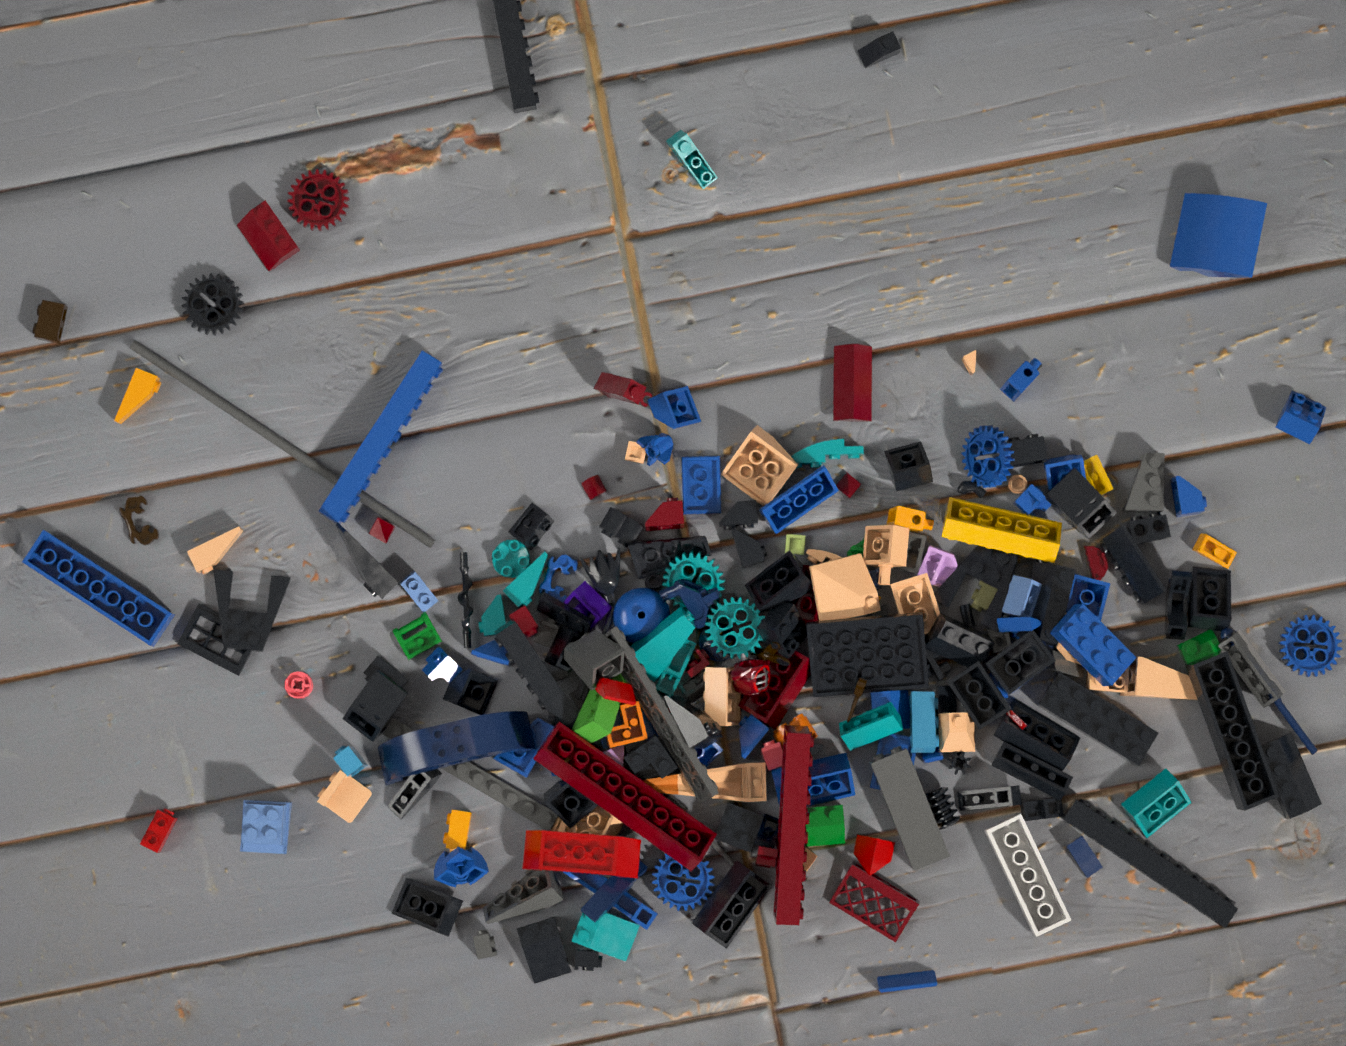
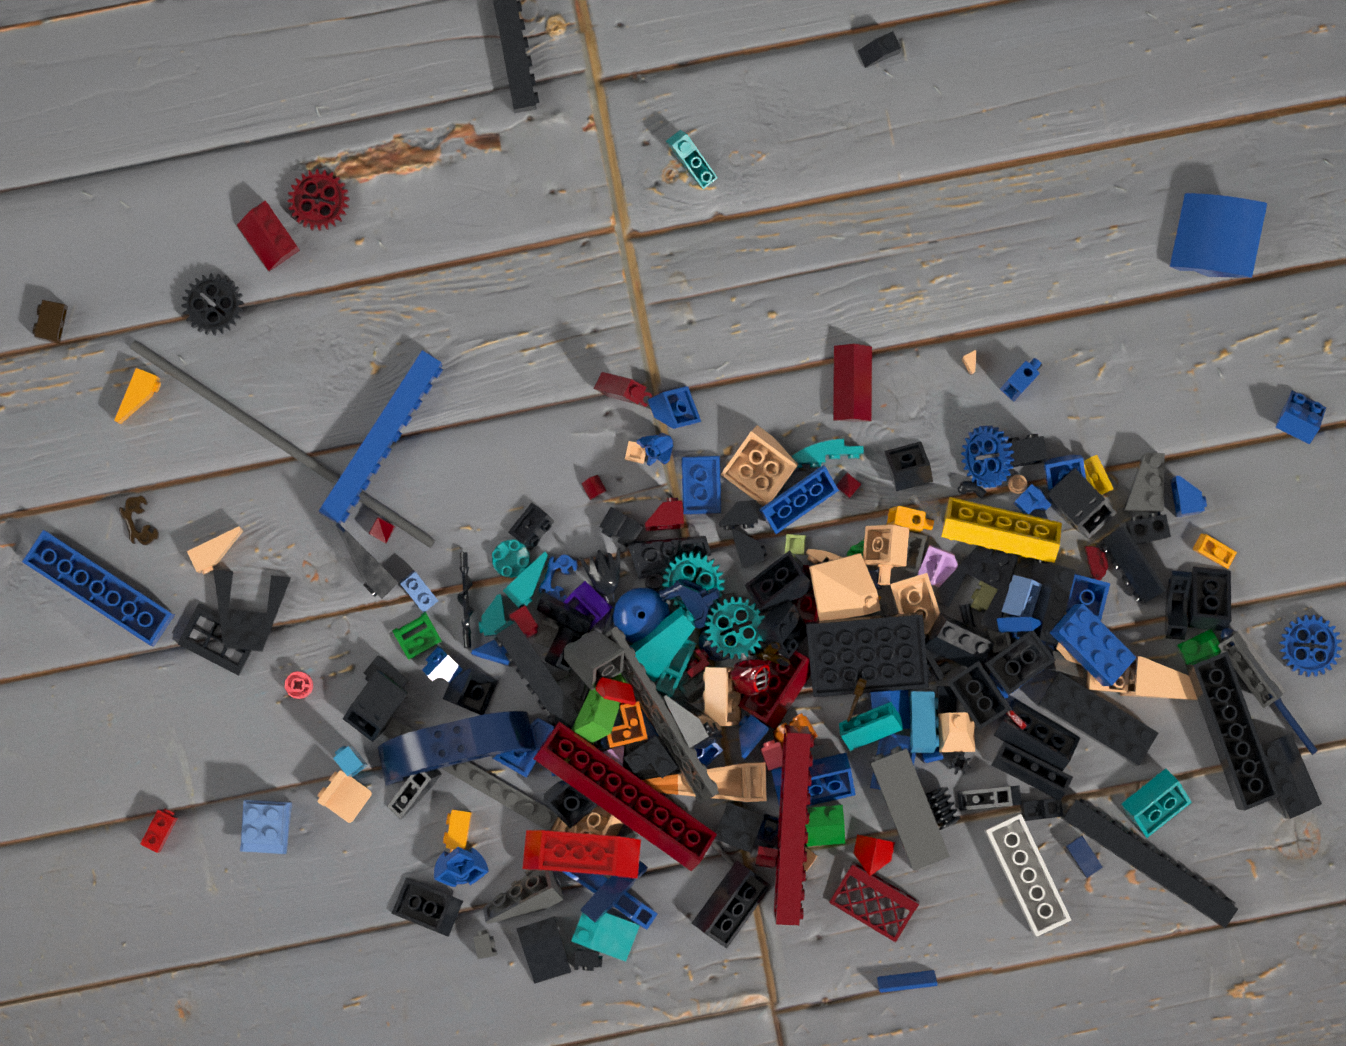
blue gear [652,854,715,911] -> none

